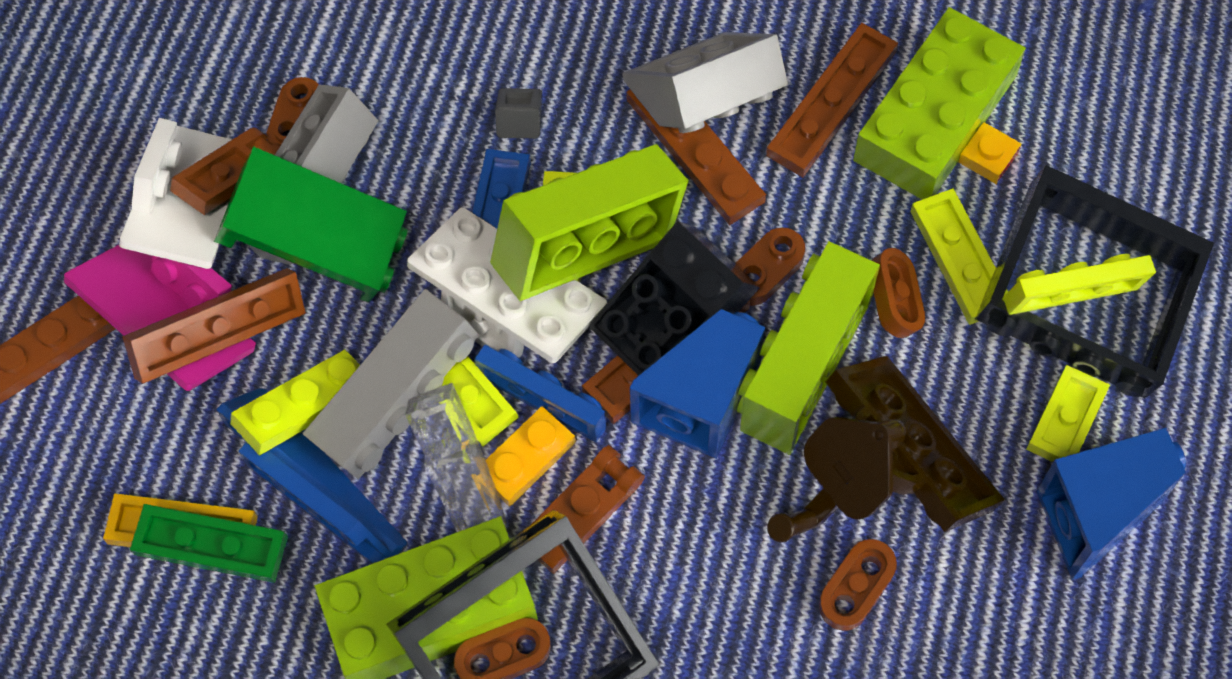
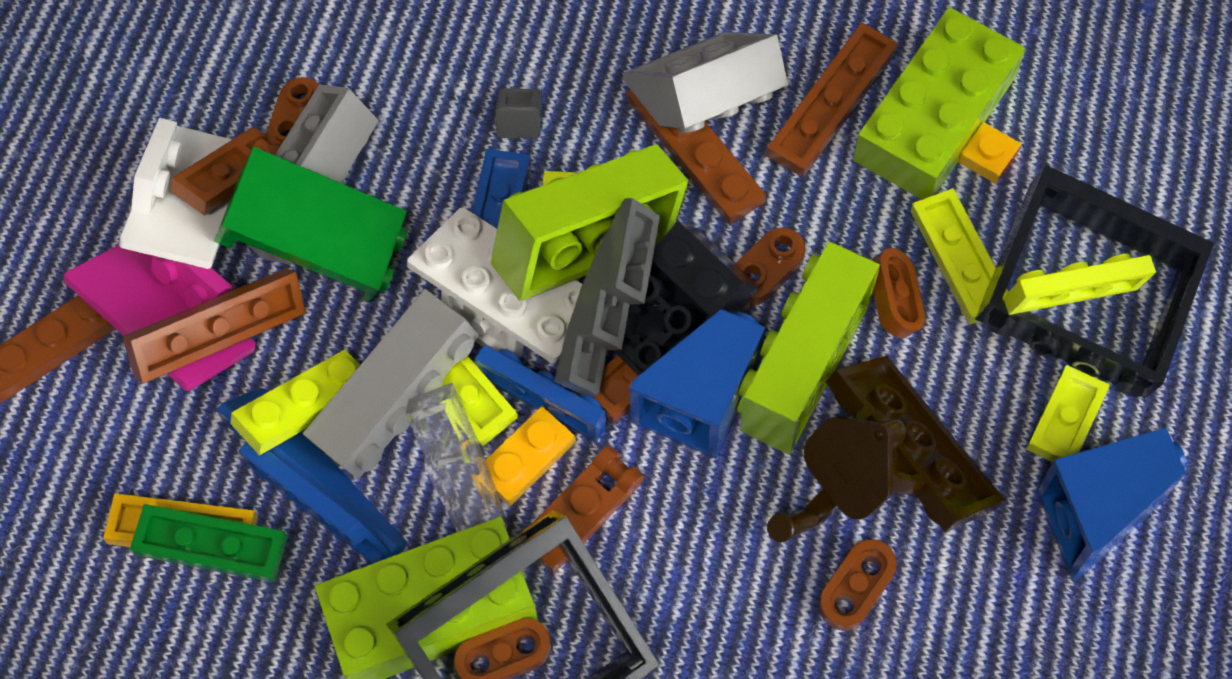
none -> dark grey slope [554,198,660,396]

